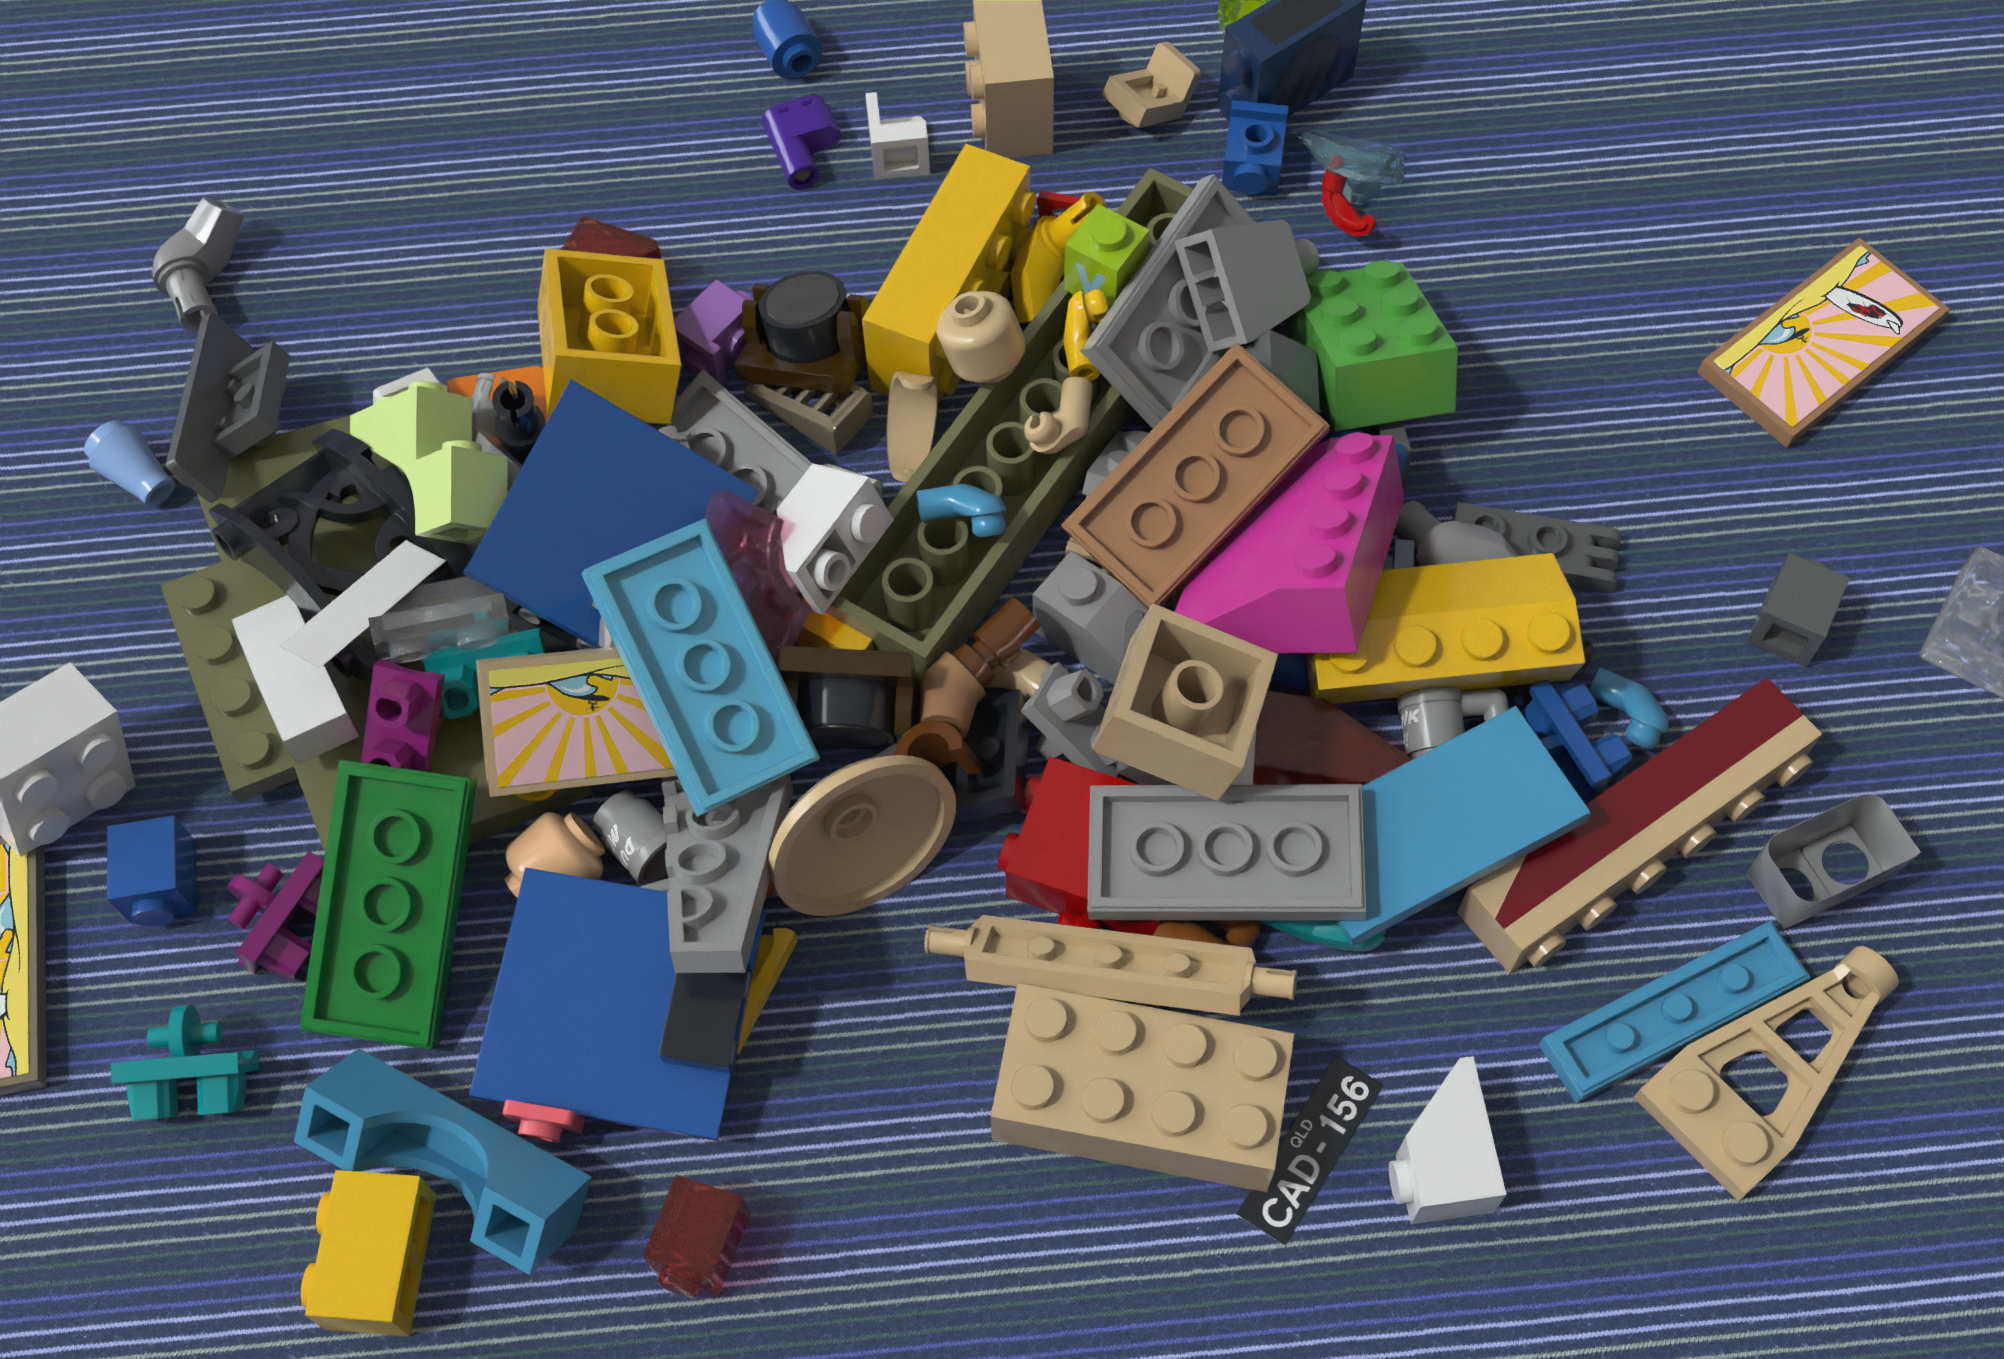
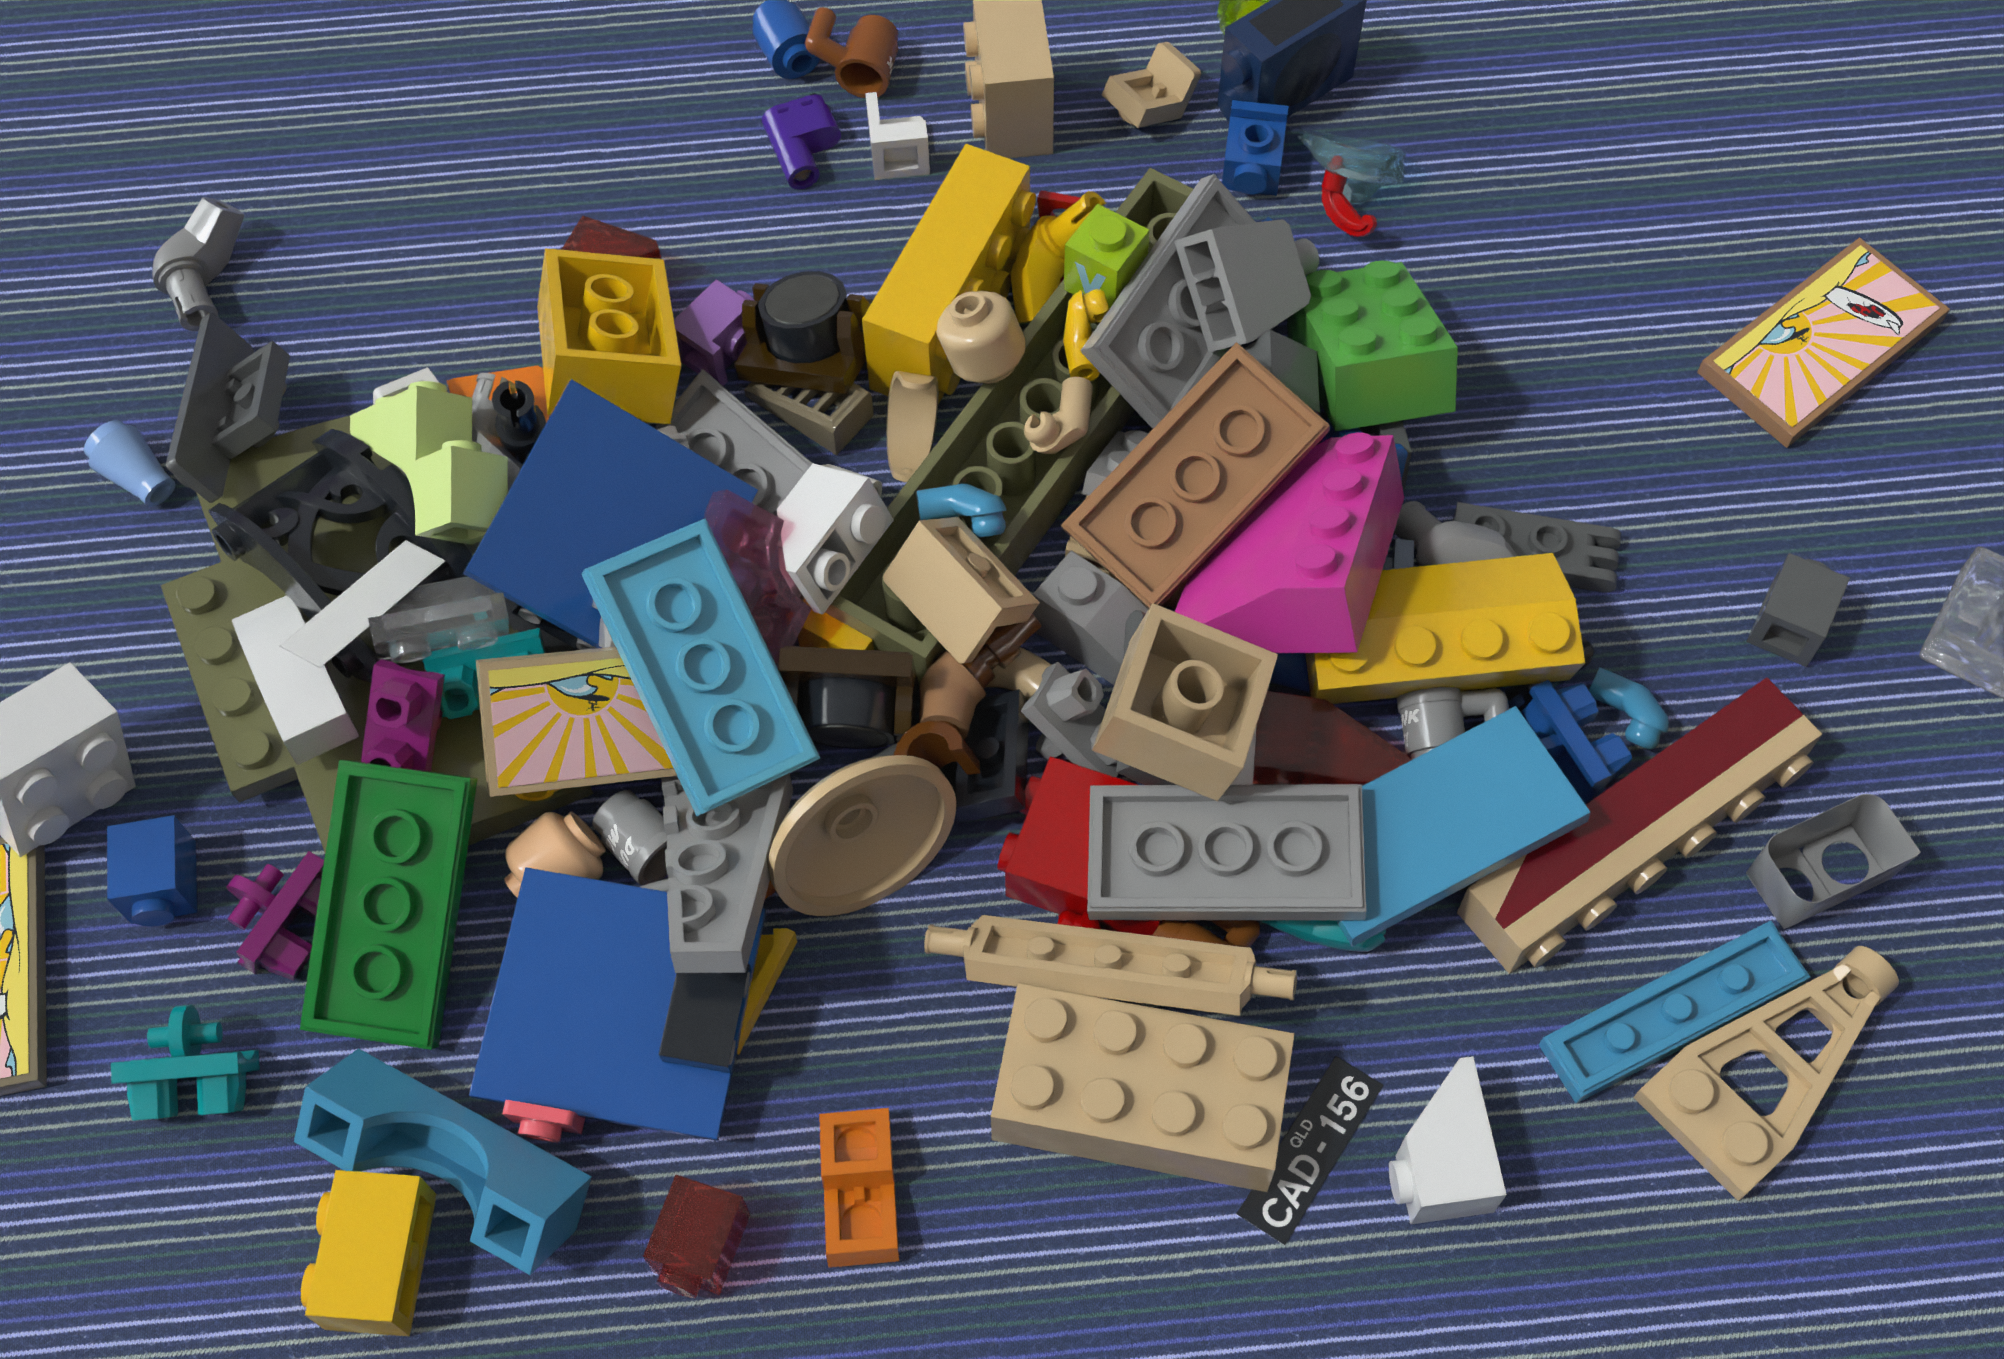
none -> dark orange piece [805,7,899,98]
none -> orange slope [819,1108,899,1268]
none -> tan panel [883,517,1040,664]

